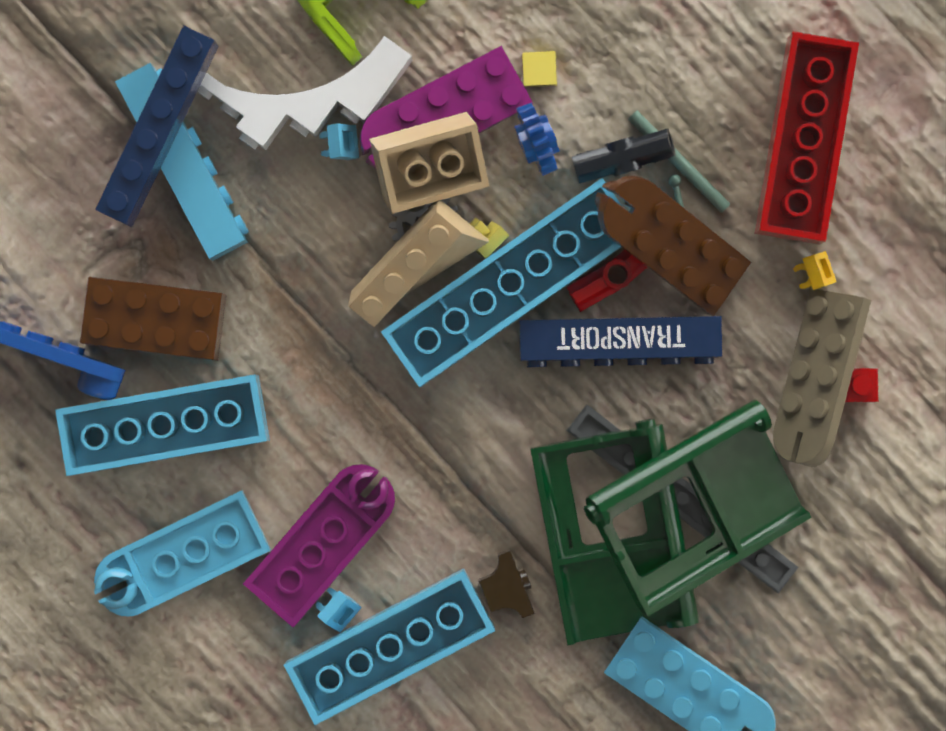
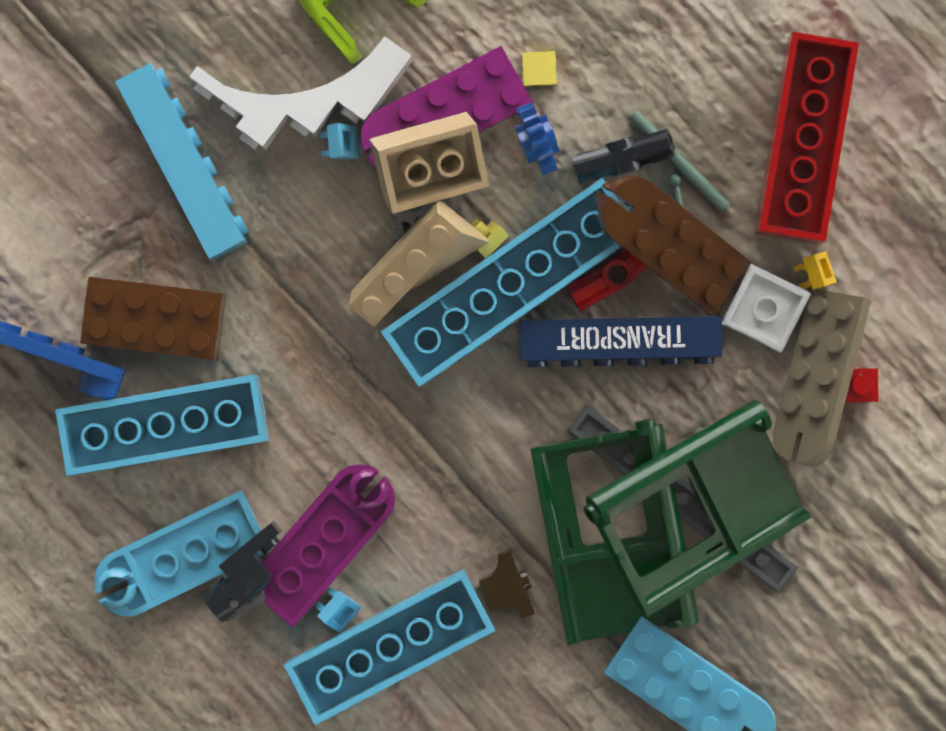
dark blue brick [95,25,219,227] -> none
none -> black plate [203,521,282,622]
none -> white tile [722,264,812,353]

